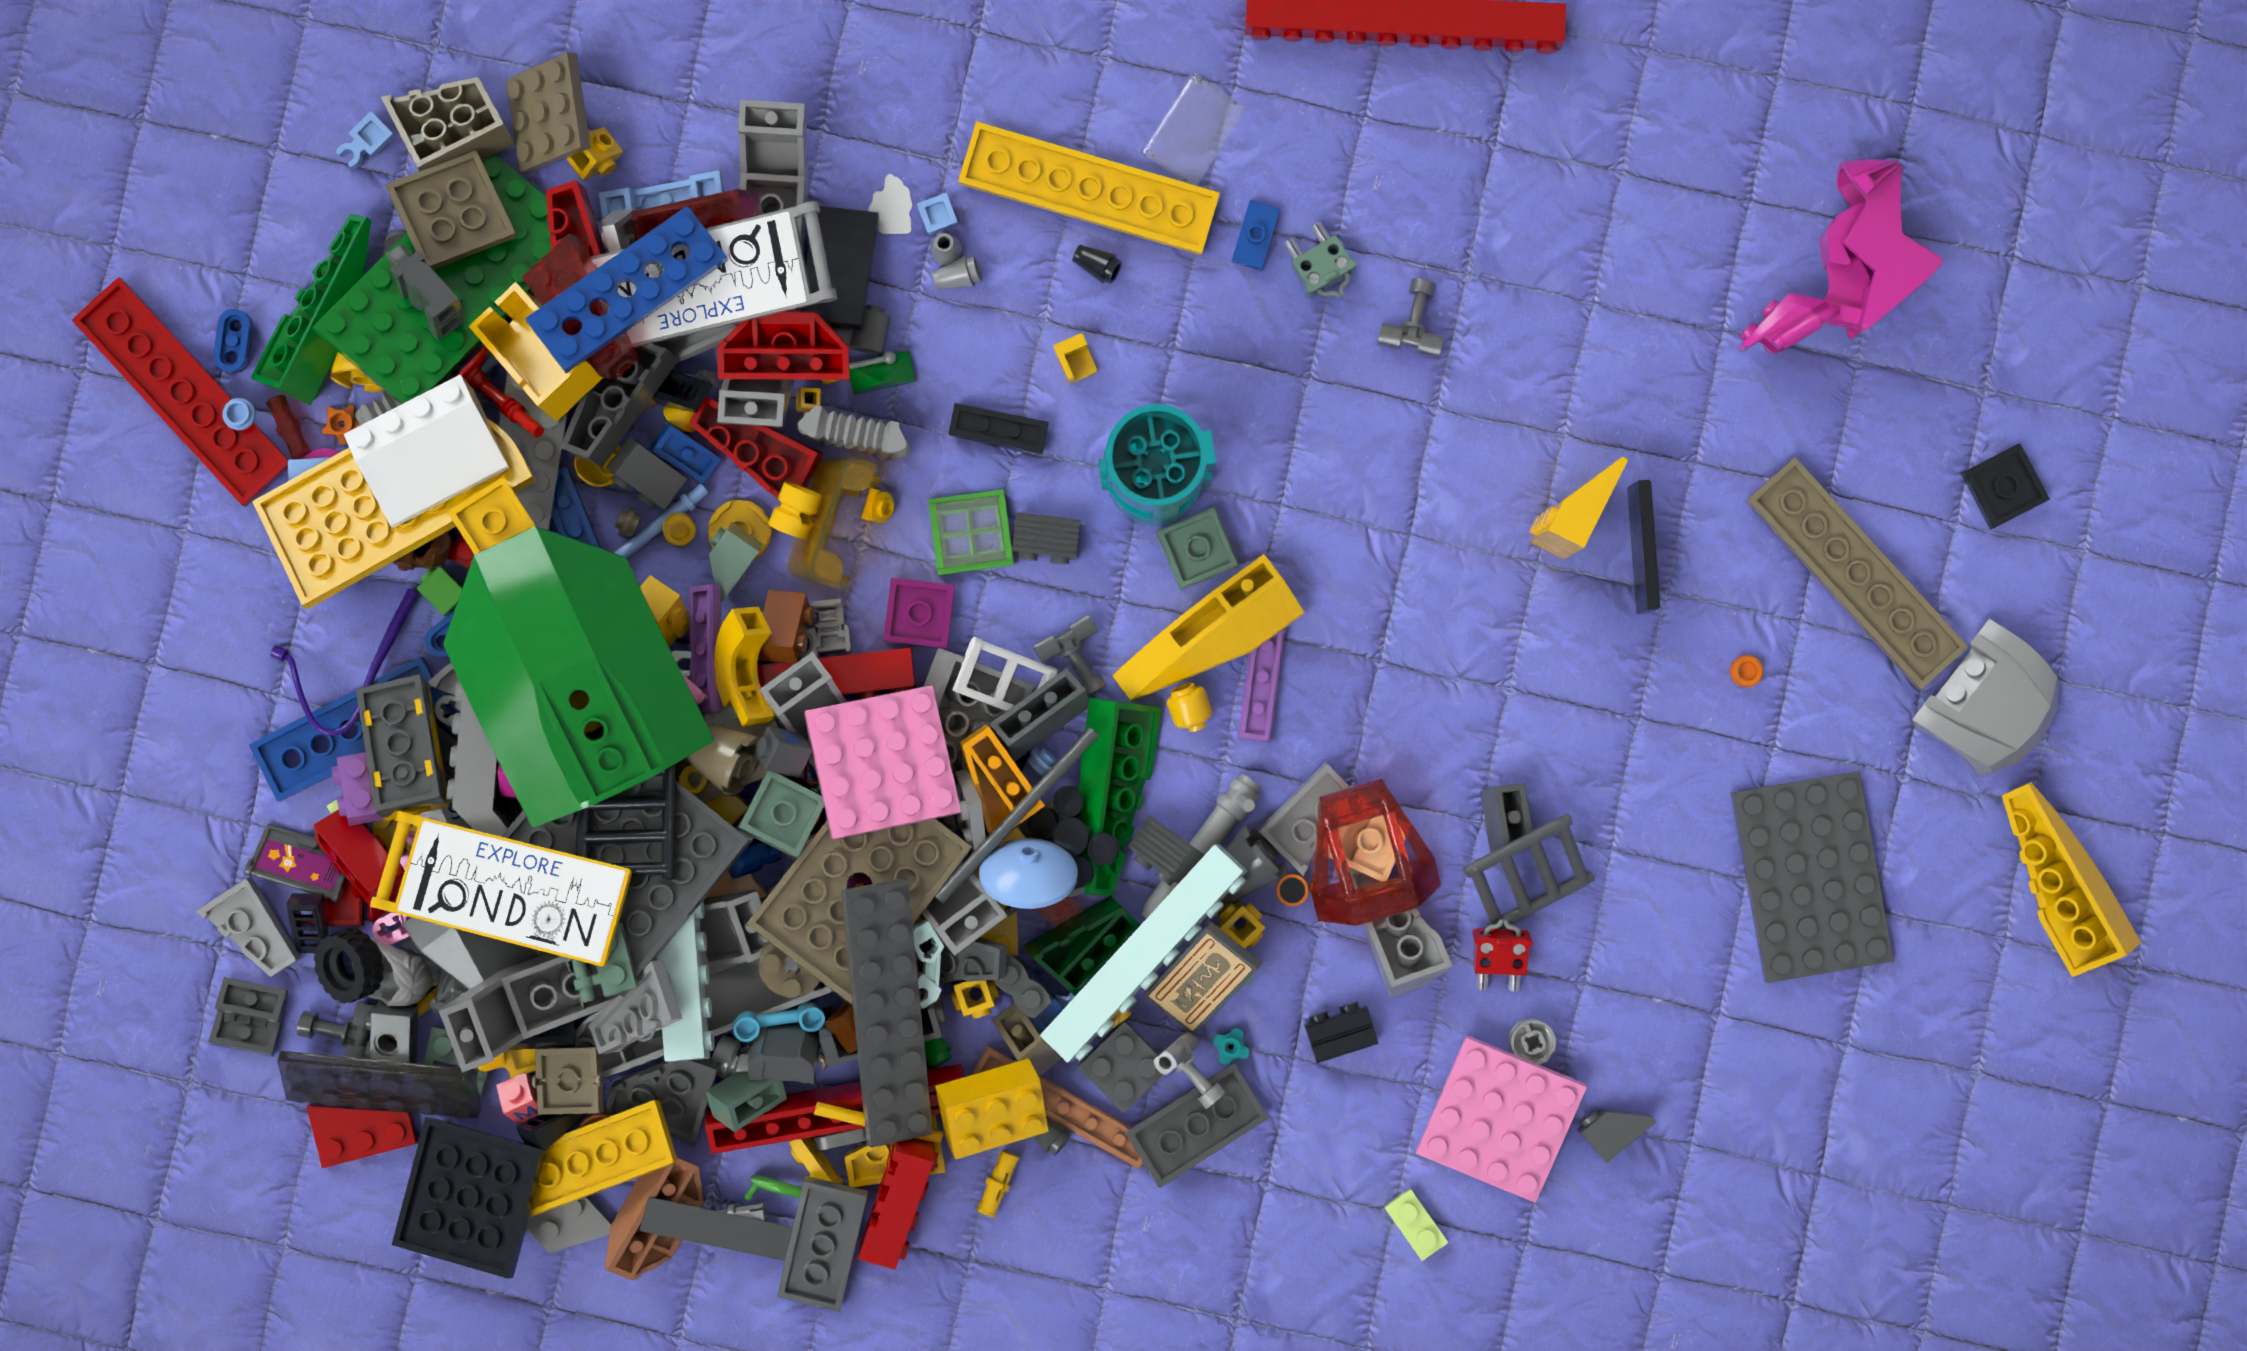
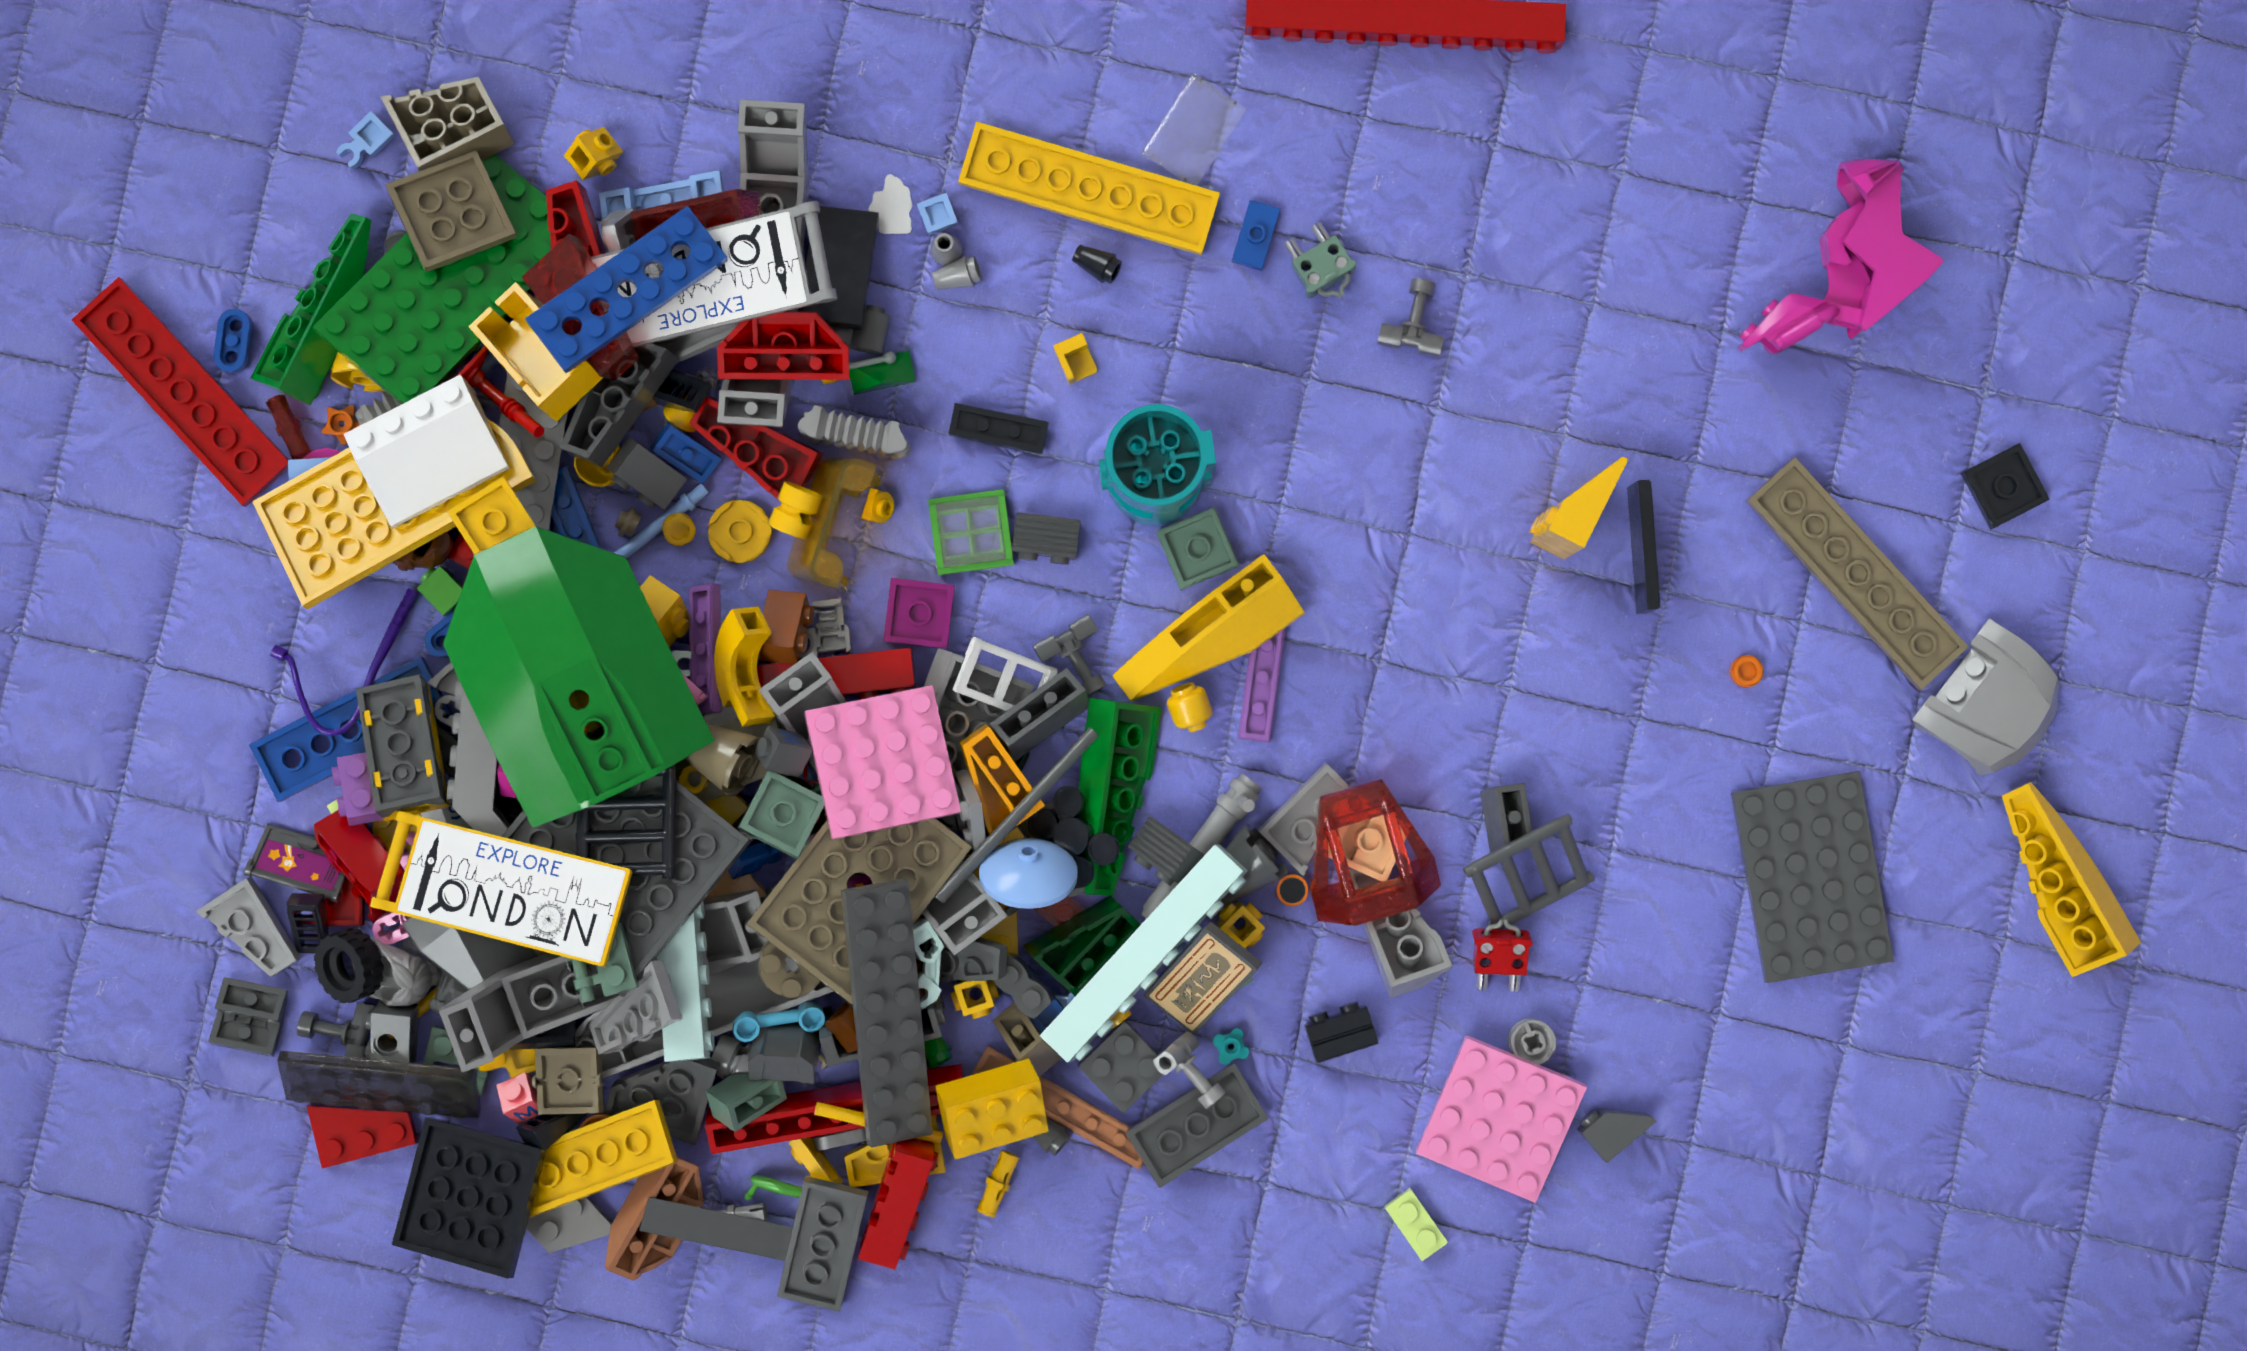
light blue plate [223,398,256,430] -> none
dark grey hips [387,245,464,342] -> none
dark tan plate [506,52,591,173] -> none
sand green slope [709,522,763,602] -> none
yellow piece [796,387,821,413] -> none
light blue plate [1027,748,1057,777] -> none

